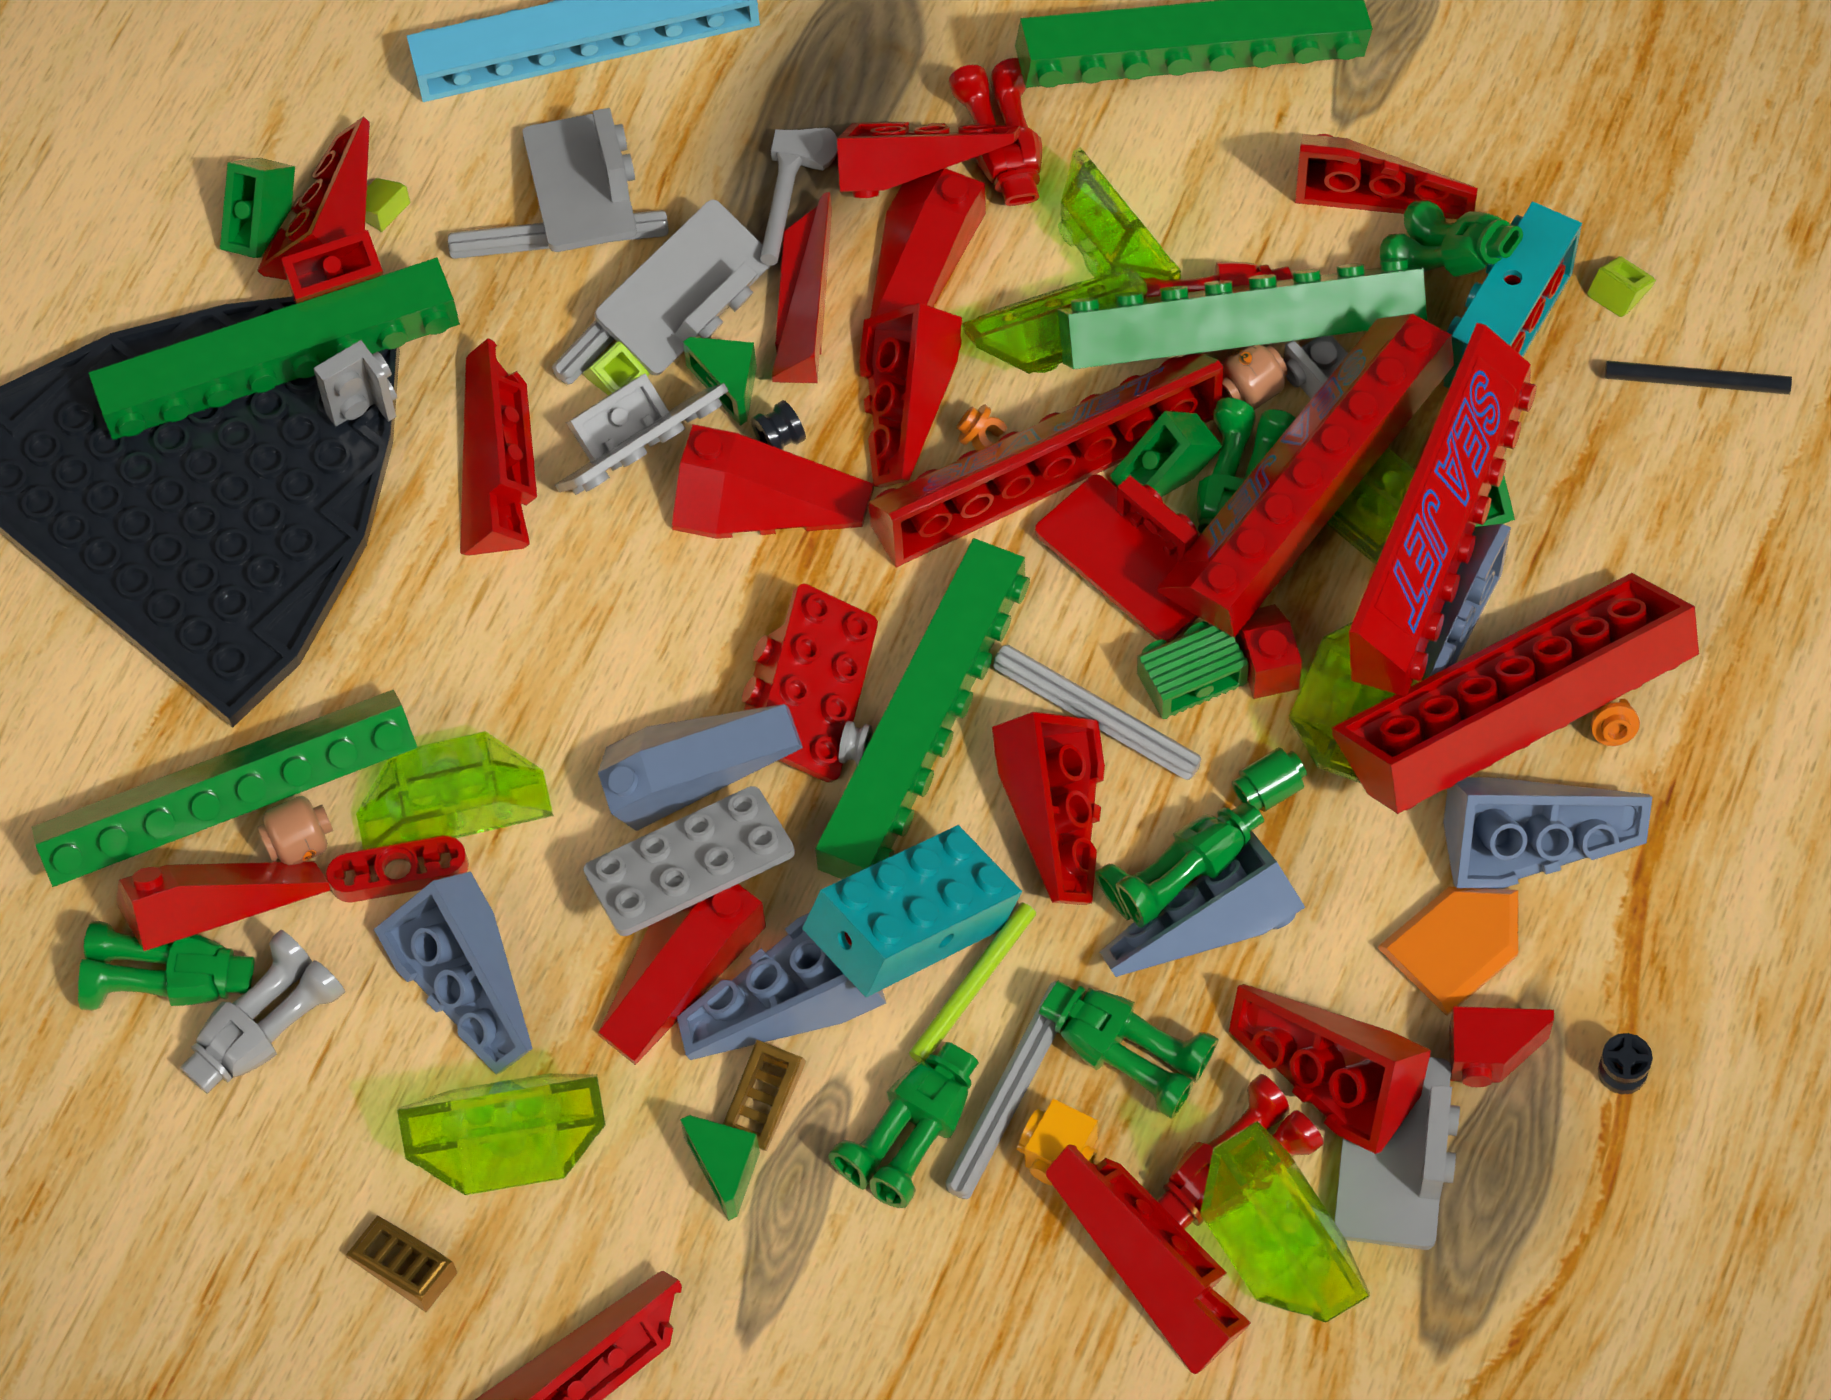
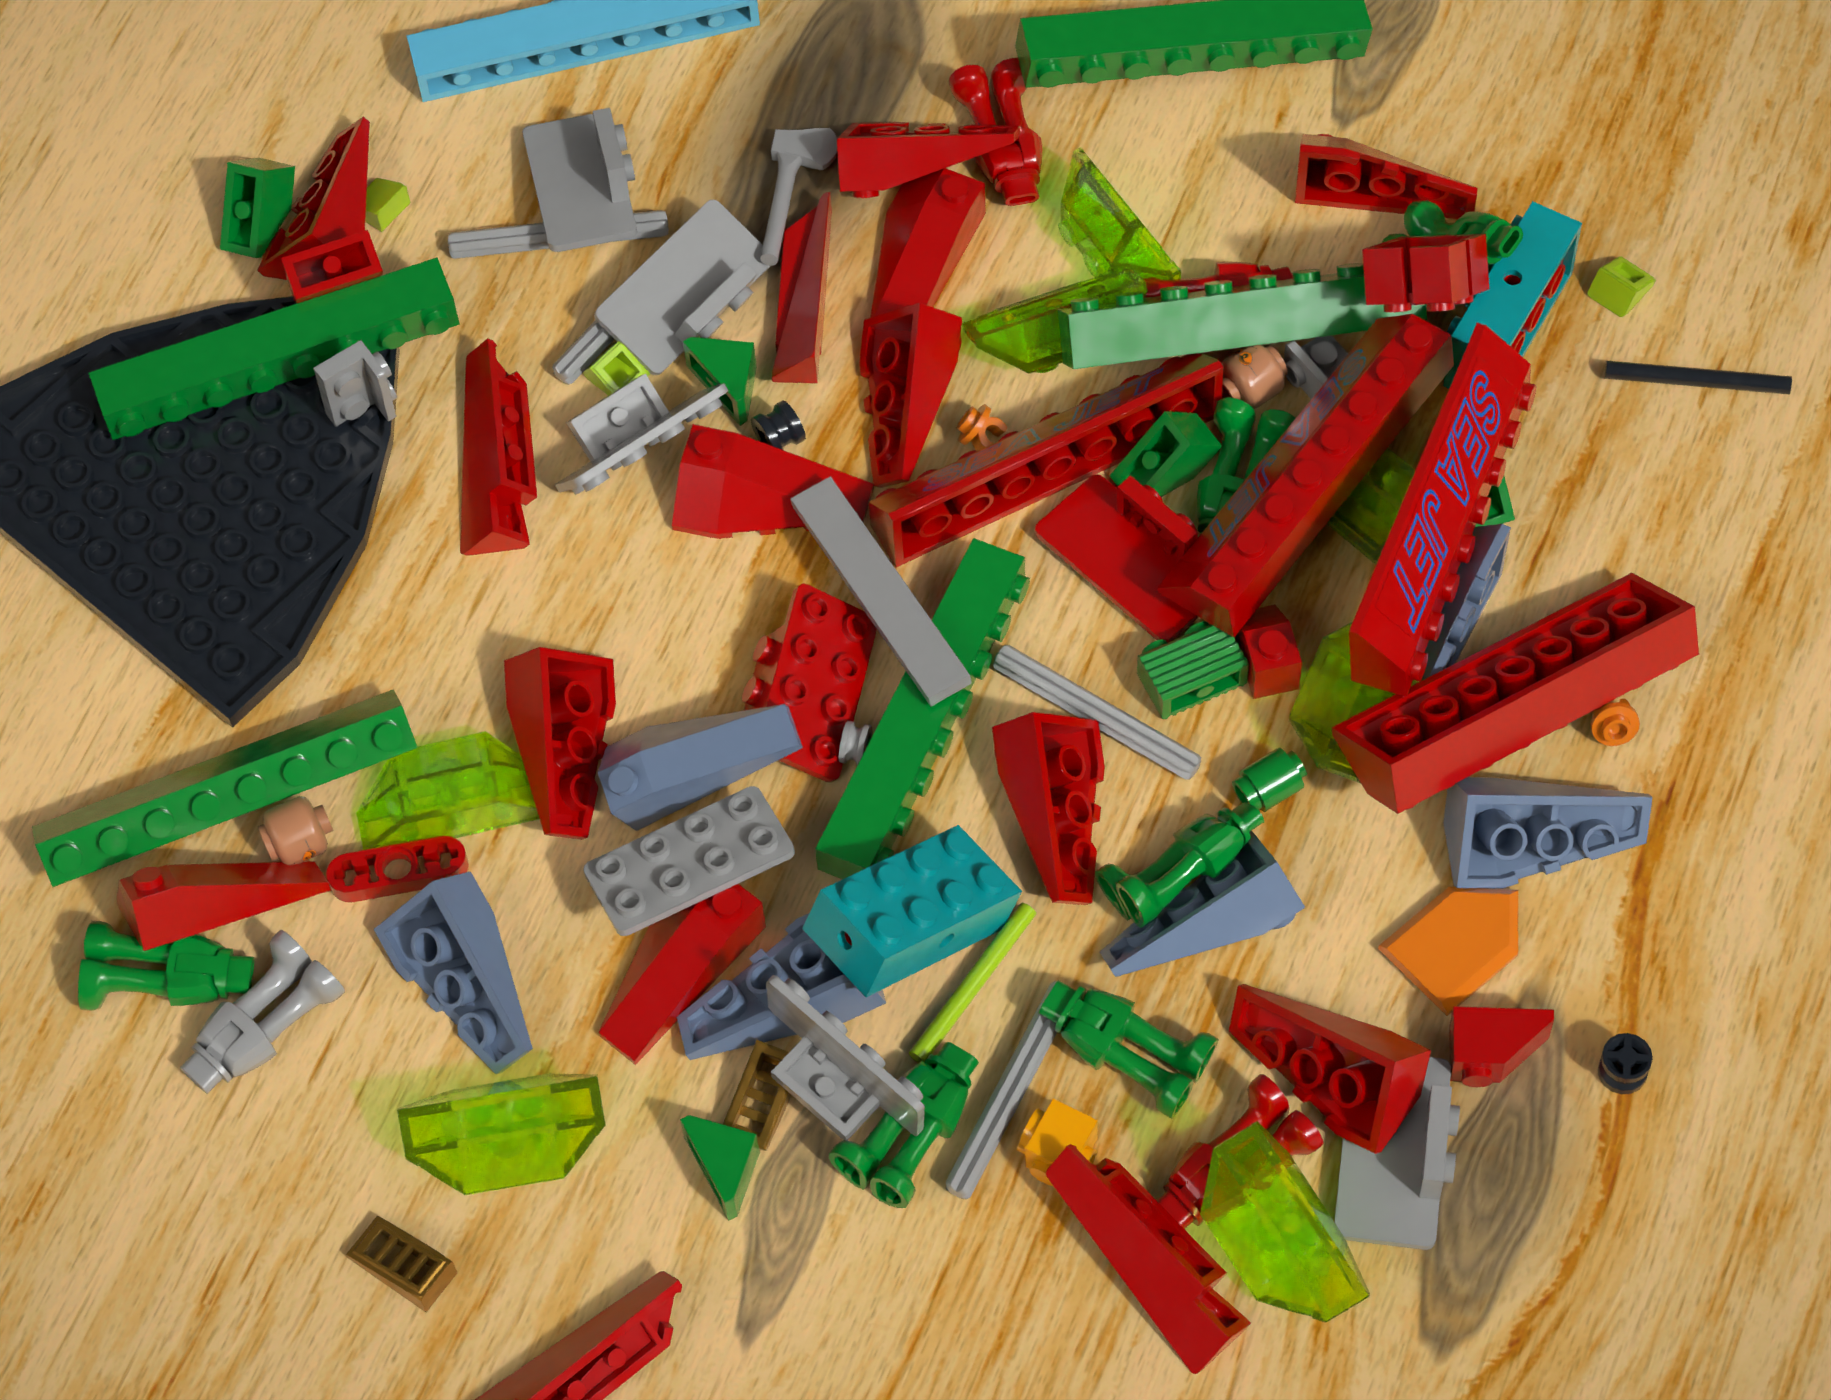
none -> red wedge [504,647,616,840]
none -> light grey bracket [766,975,925,1140]
none -> light grey tile [791,476,972,707]
none -> red piece [1362,234,1489,312]

